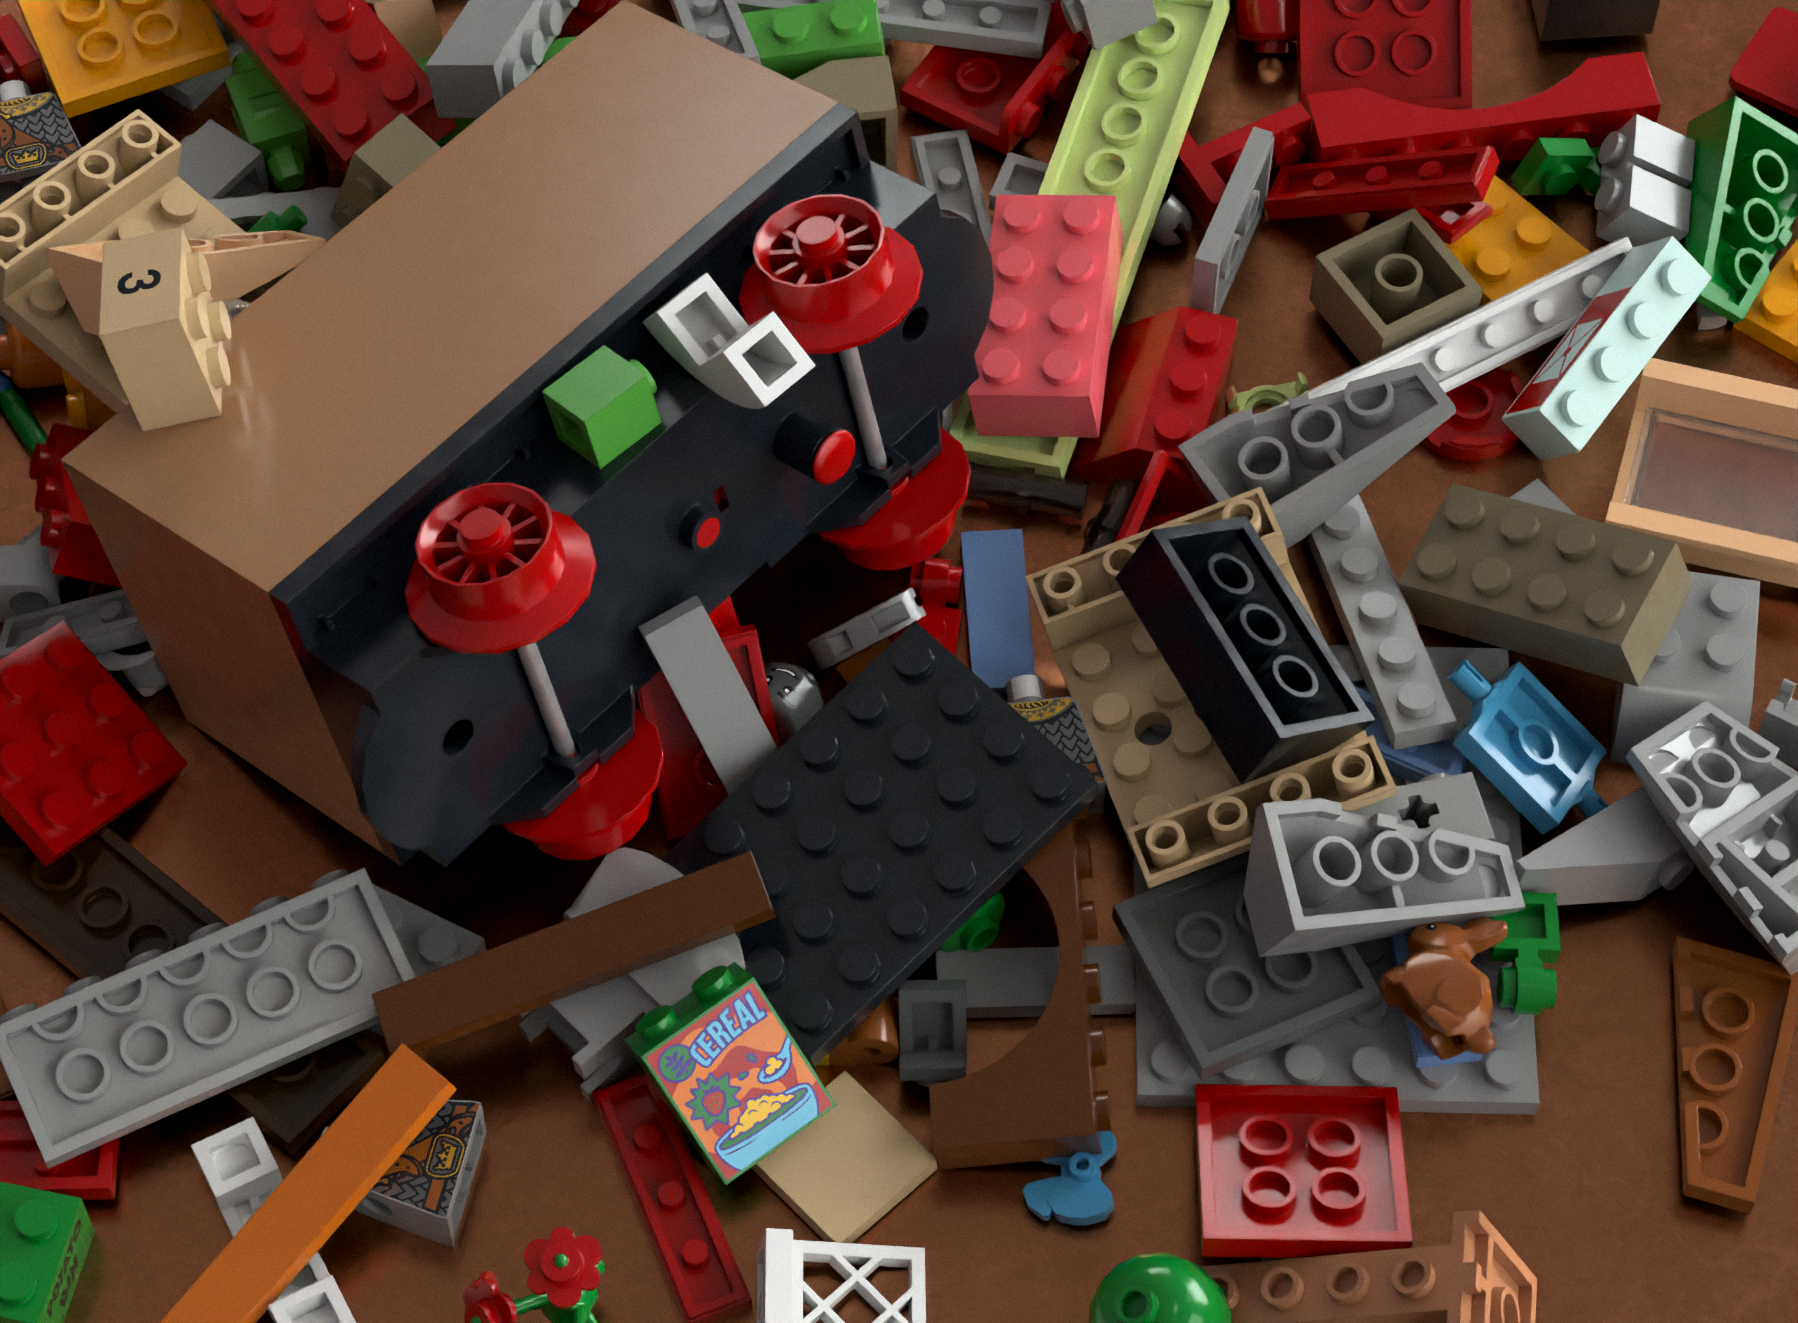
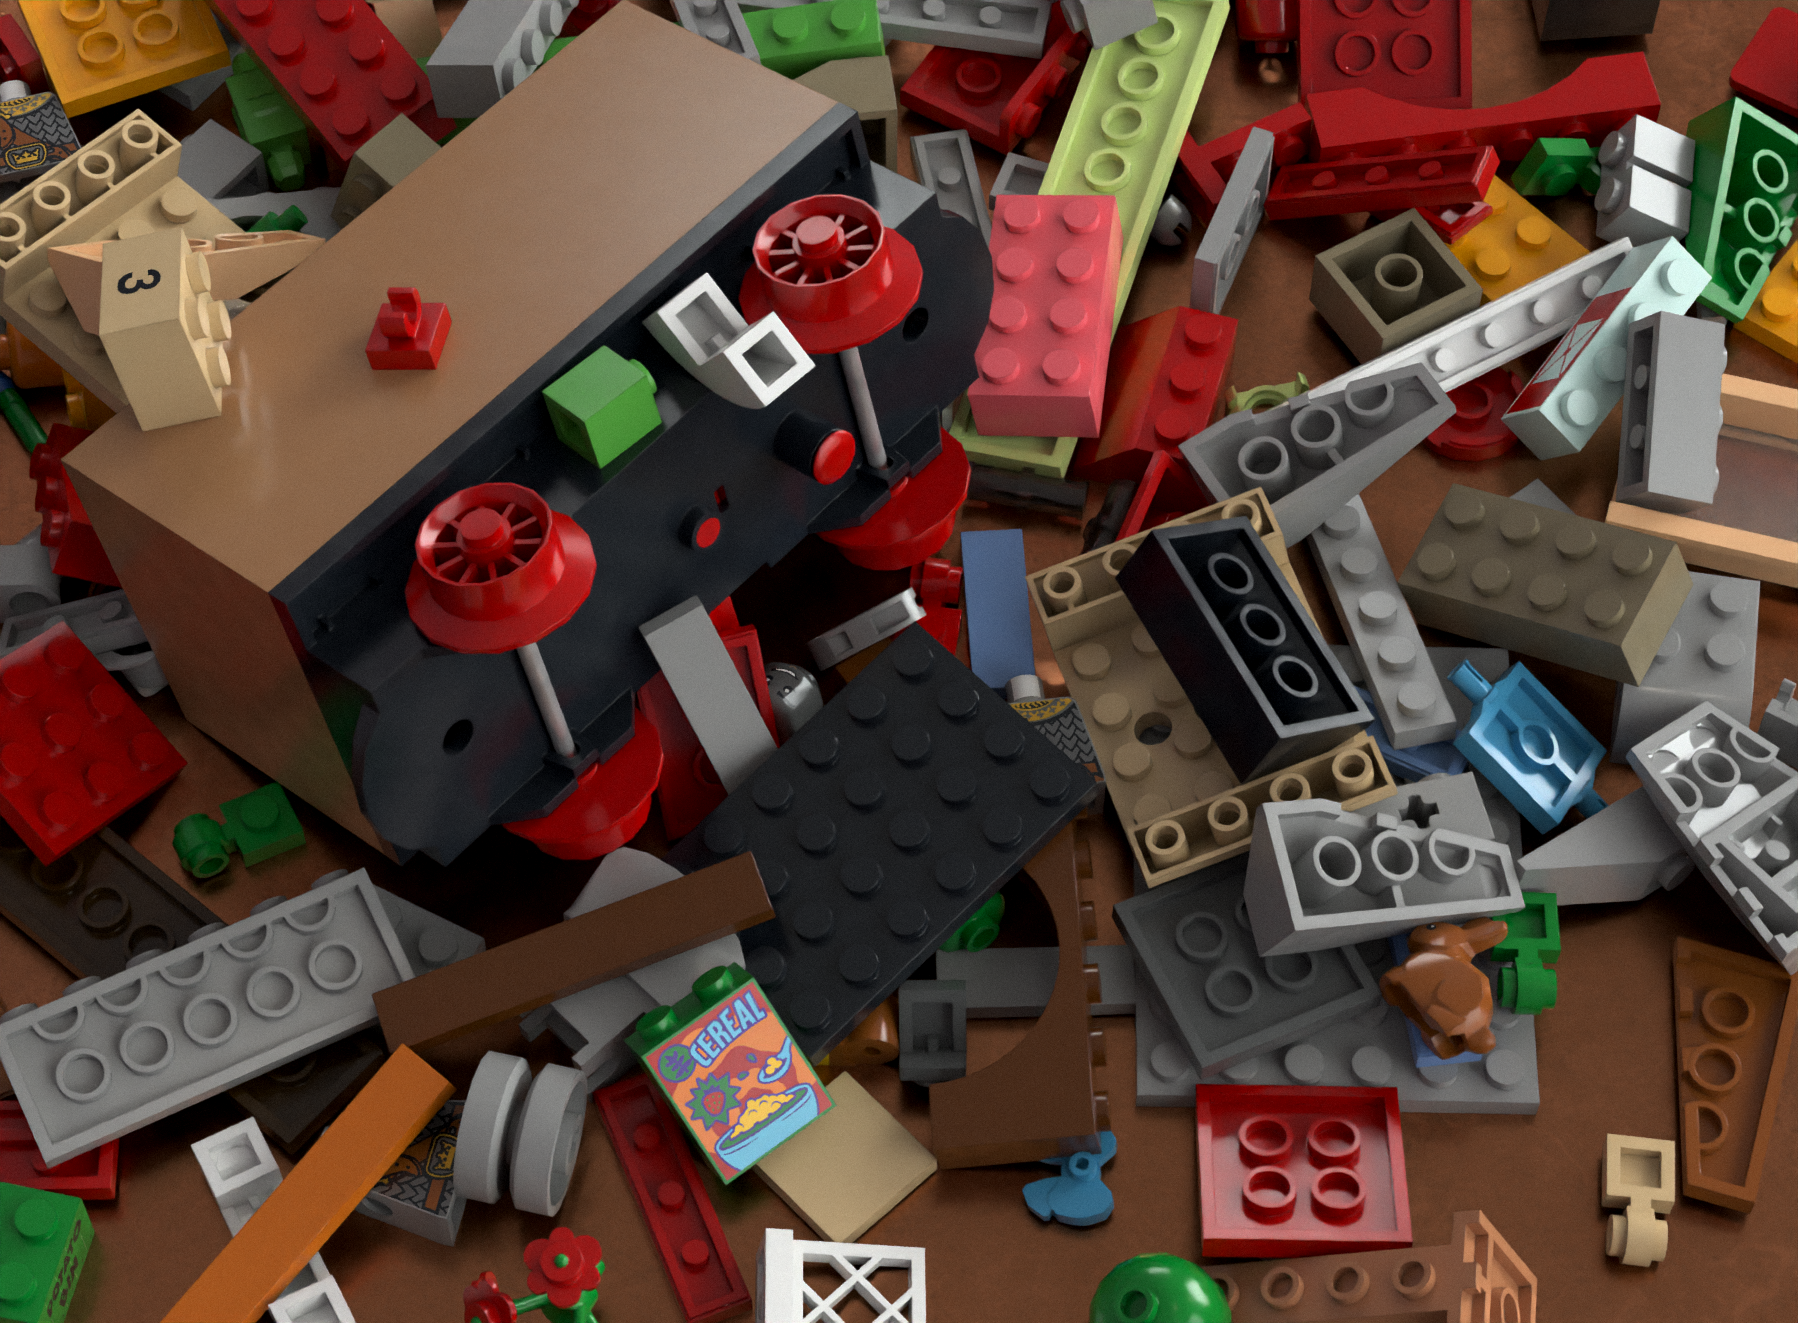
none -> green plate [172,781,306,878]
none -> red tile [365,287,452,370]
none -> light grey wheel [453,1051,588,1217]
none -> tan plate [1602,1133,1675,1267]
none -> light grey brick [1616,311,1727,514]

